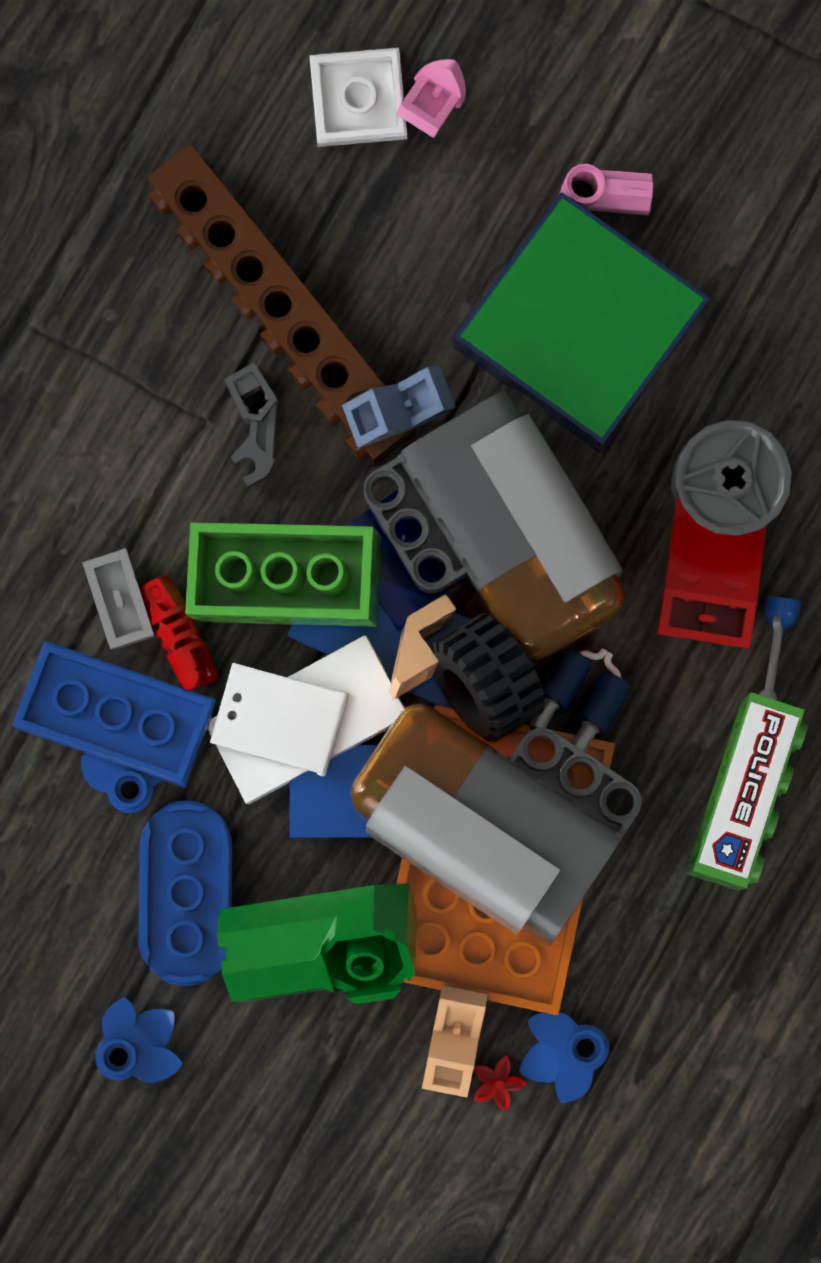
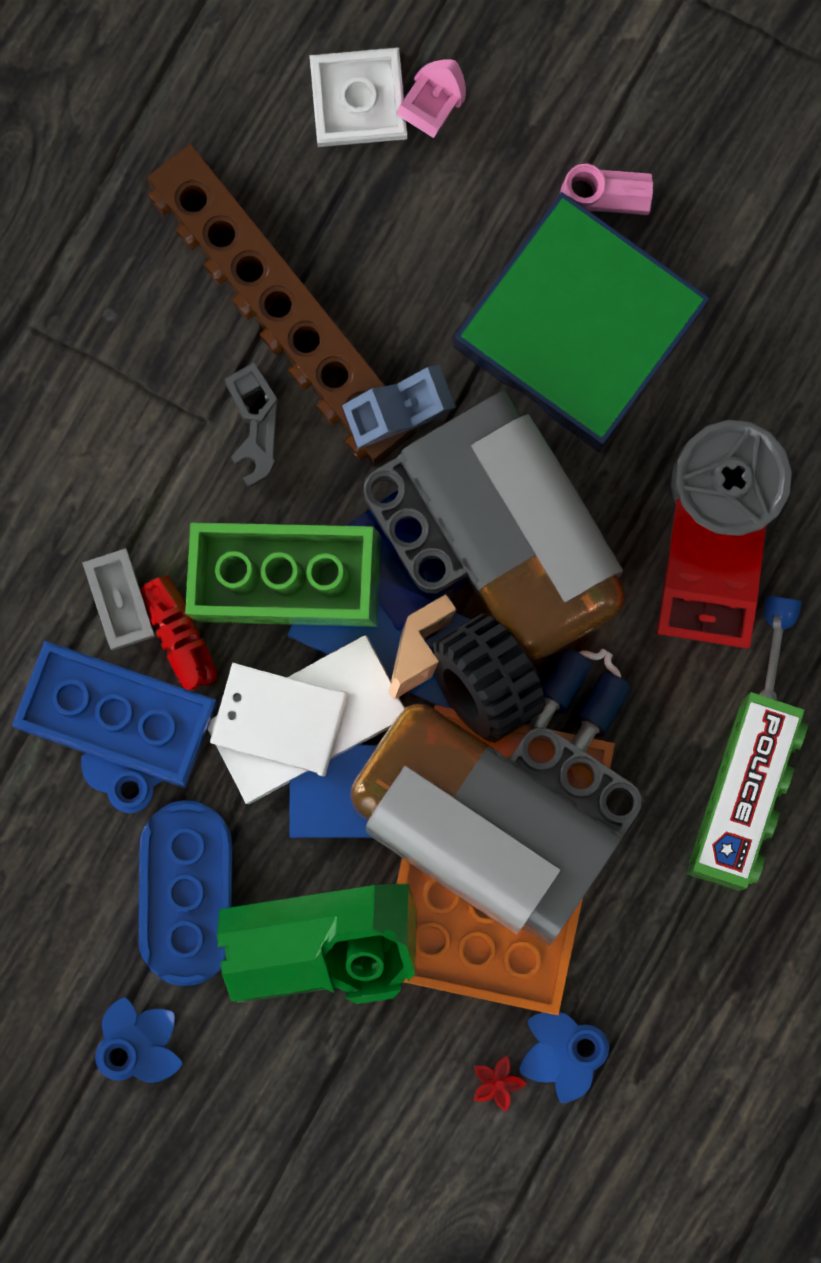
light nougat slope [422,985,488,1098] -> none

